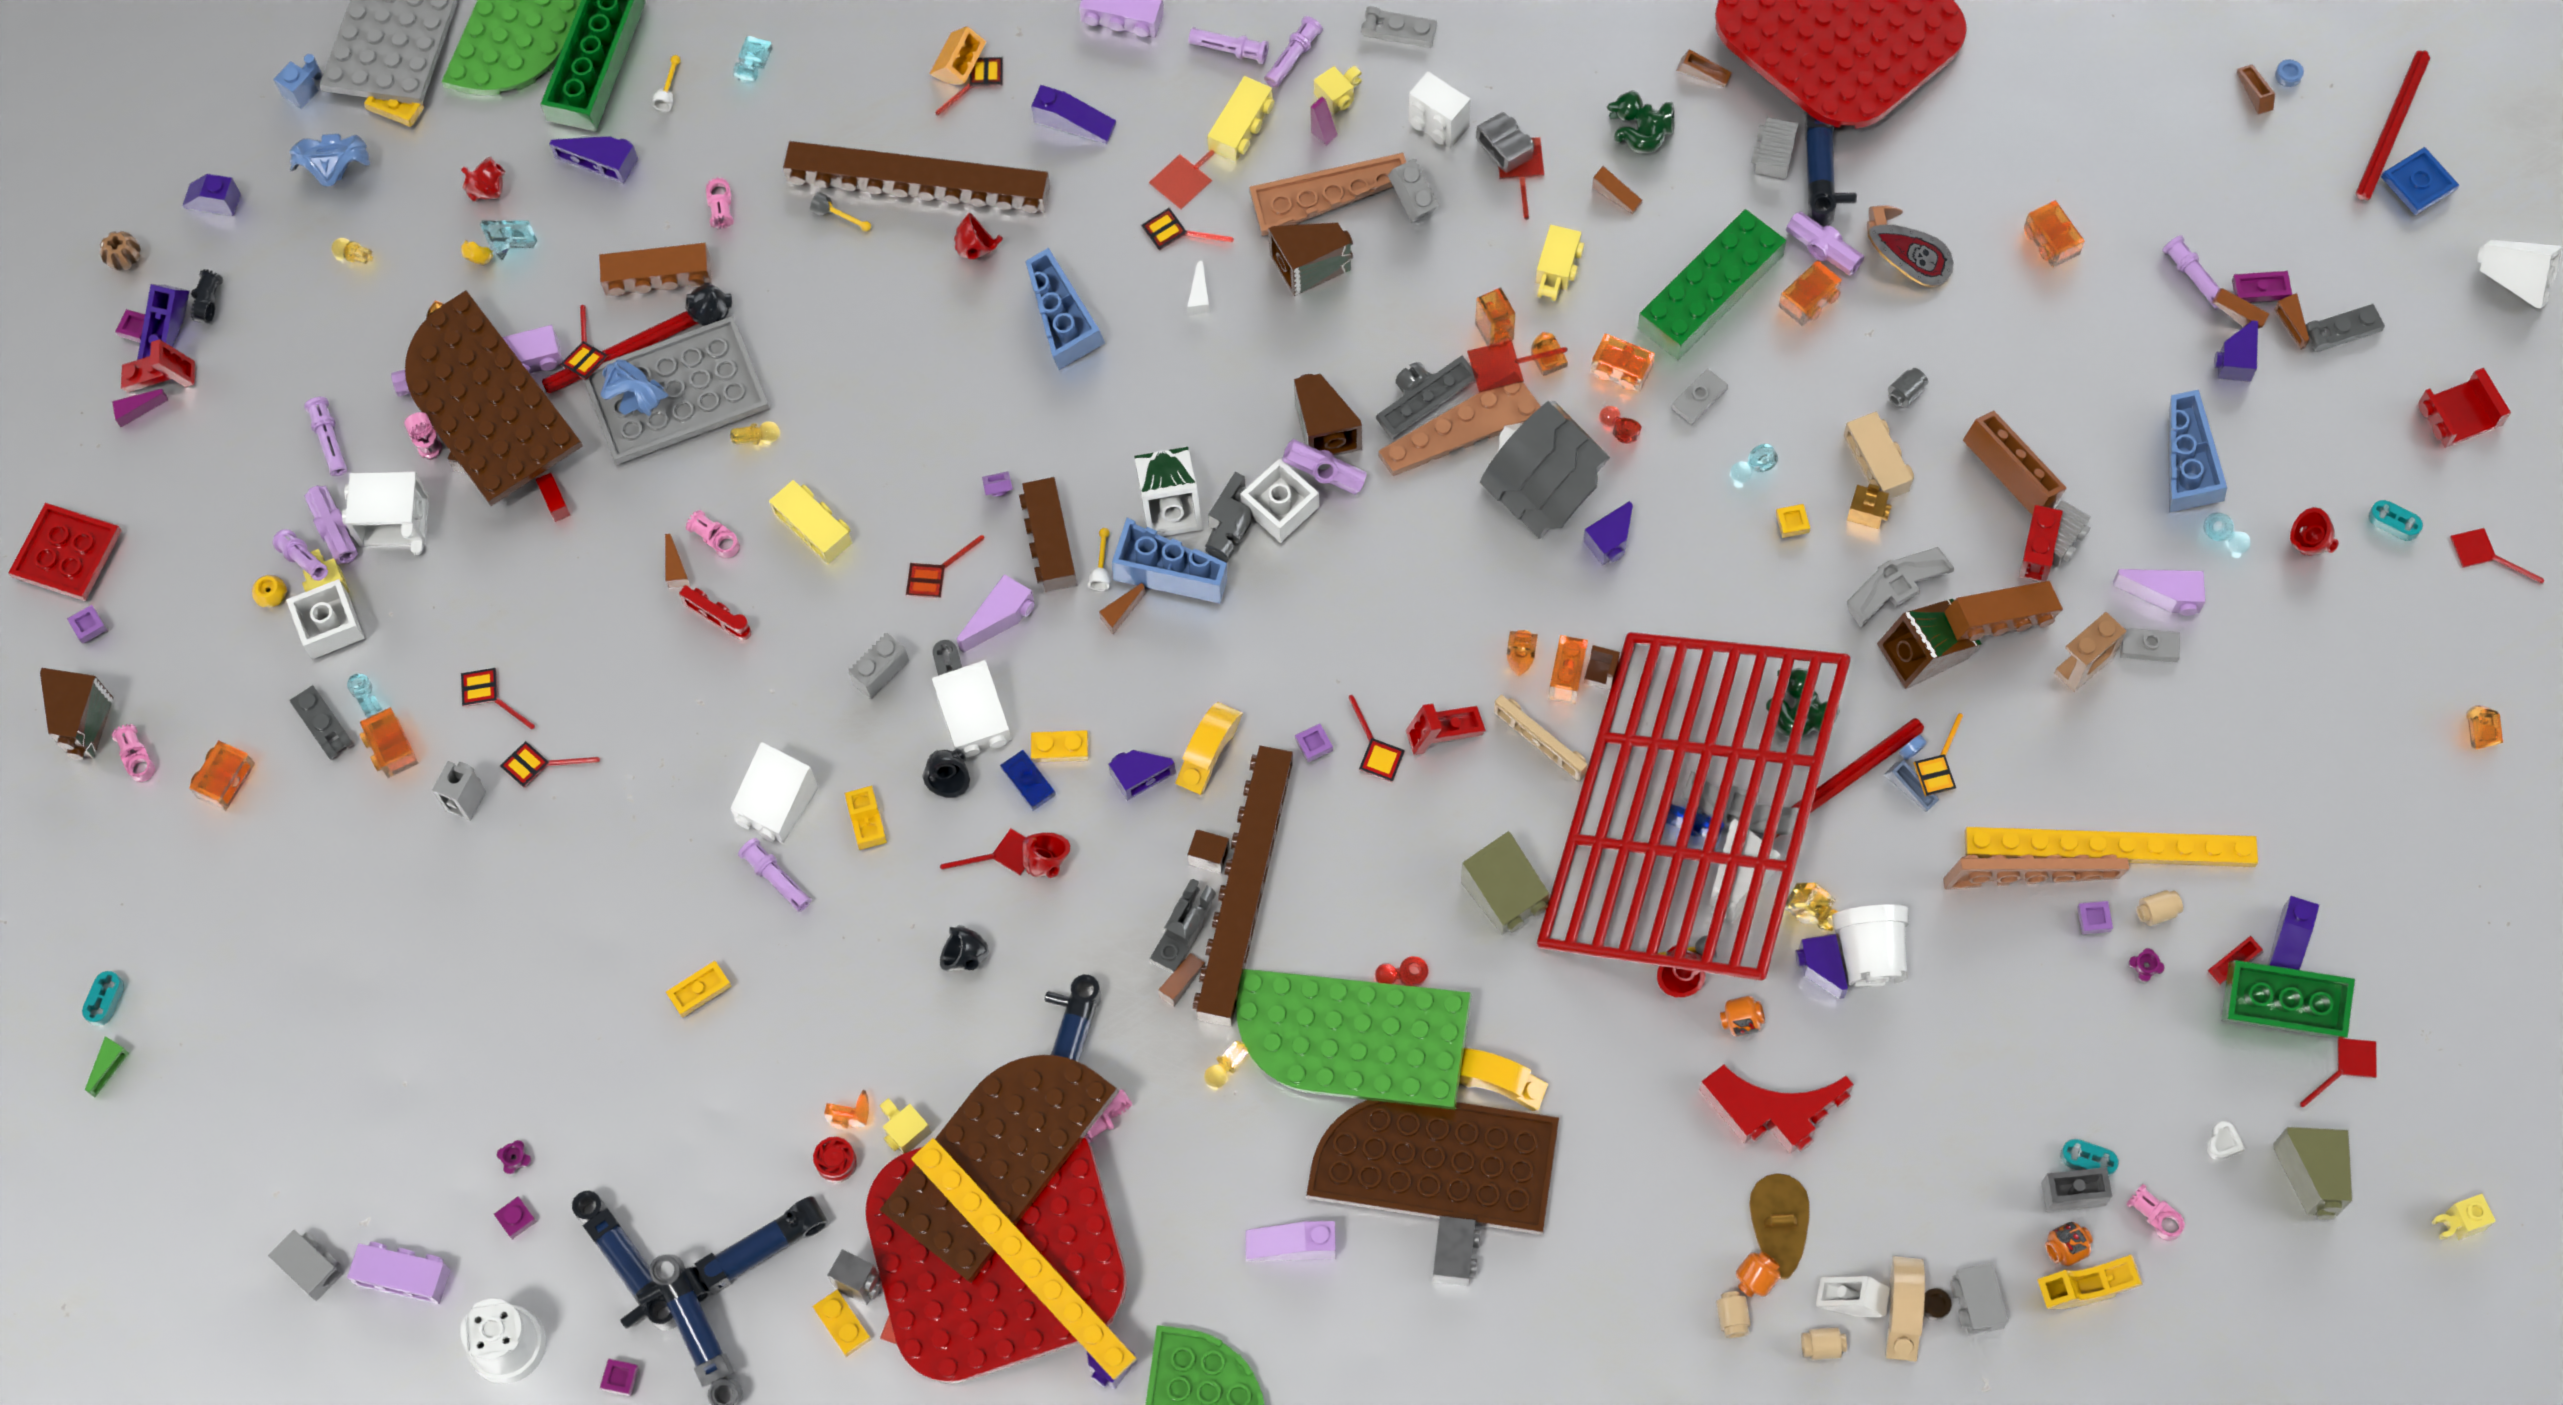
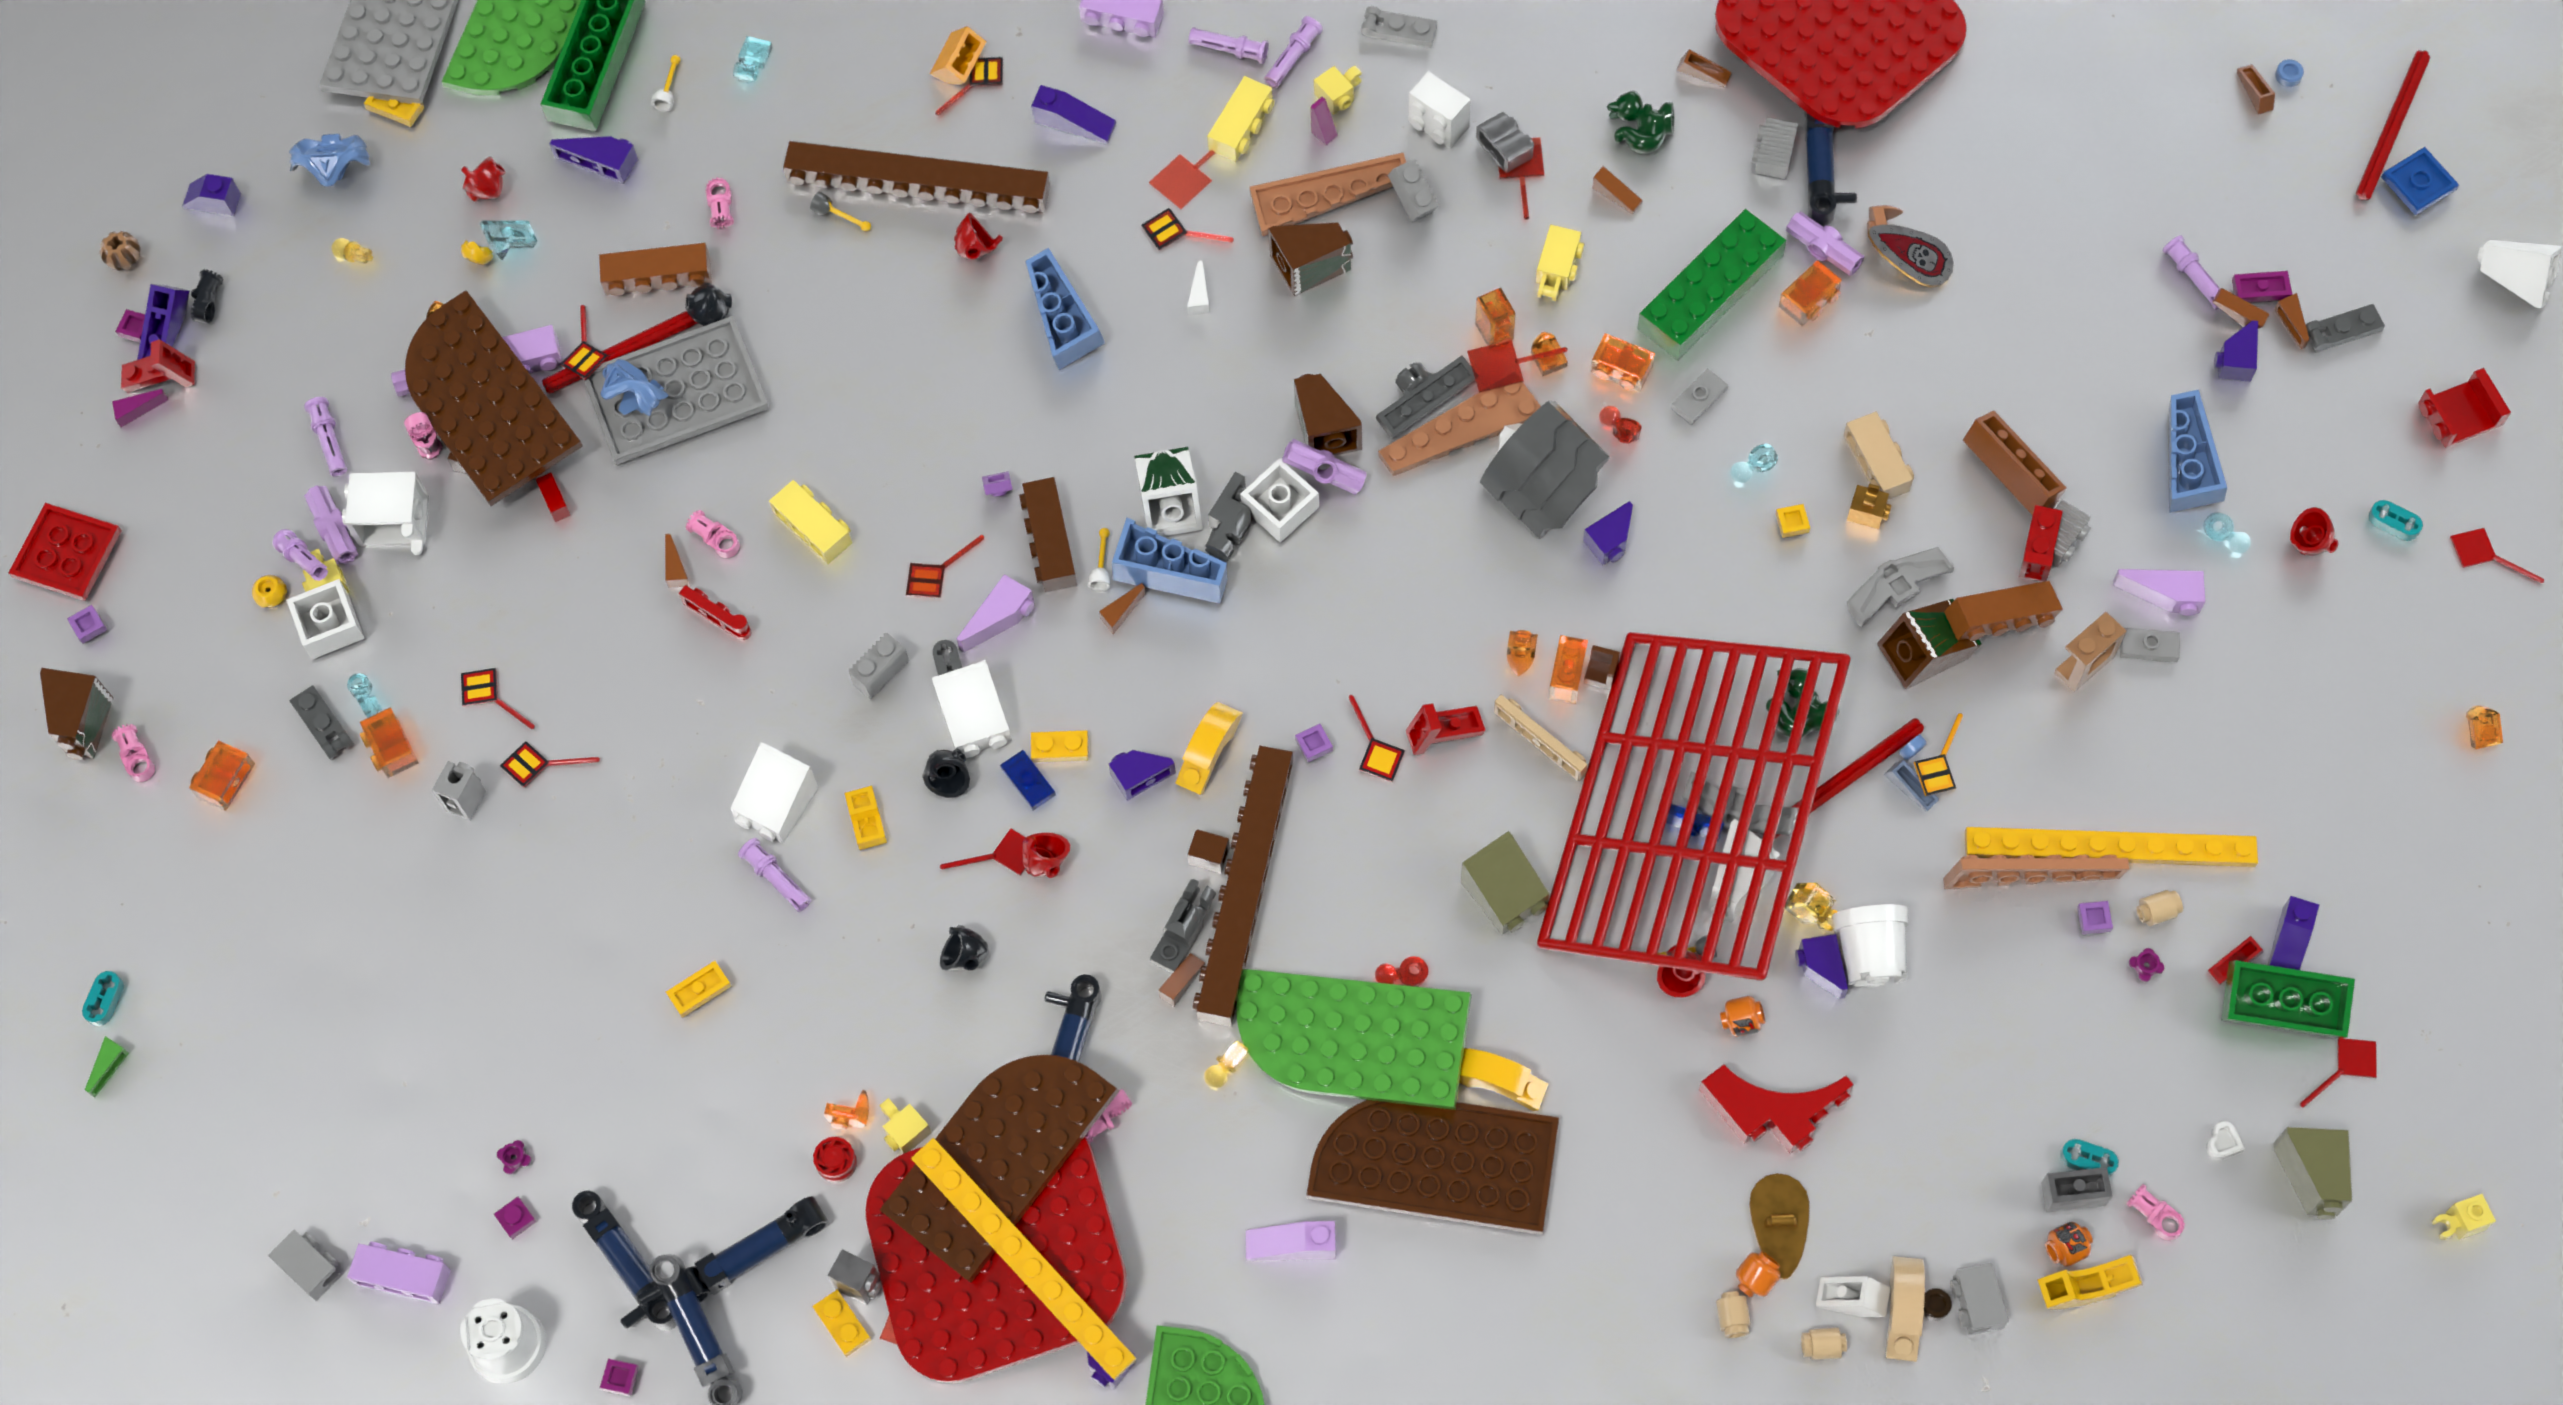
medium blue brick [273,54,323,109] -> none
clear yellow axle [730,421,780,445] -> none
flat silver brick [1433,1216,1480,1286] -> none
dark grey brick [1888,368,1928,407] -> none
clear orange brick [2024,200,2085,268] -> none

